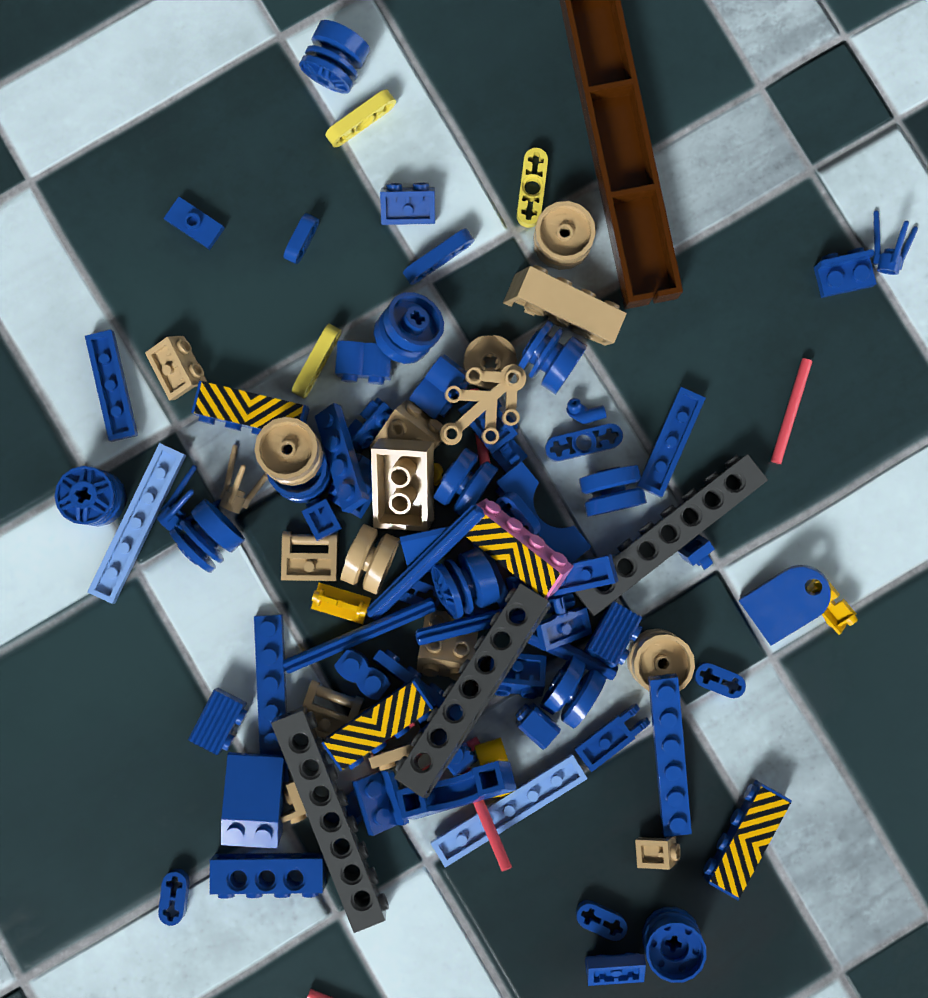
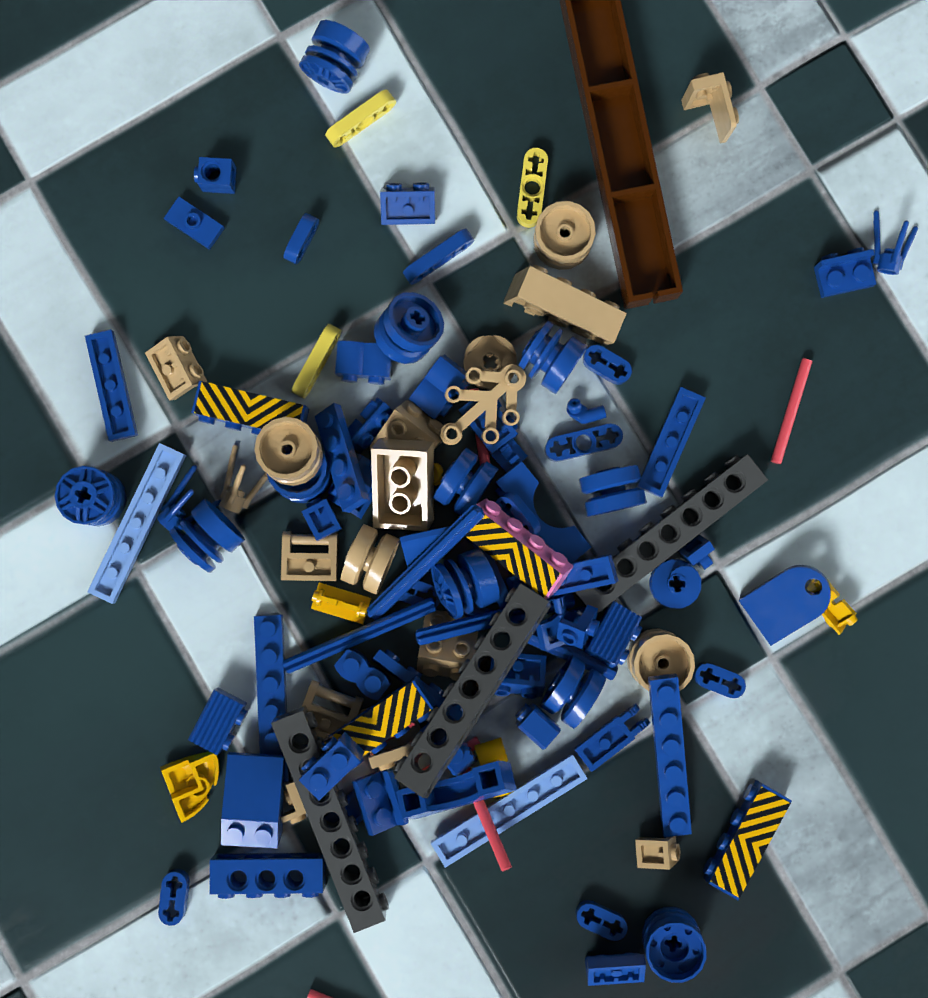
none -> yellow brick [160,752,219,823]
none -> blue brick [194,157,237,194]
none -> blue brick [299,732,365,801]
none -> blue bracket [557,605,600,649]
none -> blue beam [583,345,632,385]
none -> blue piece [649,559,702,609]
none -> tan bracket [681,72,739,143]

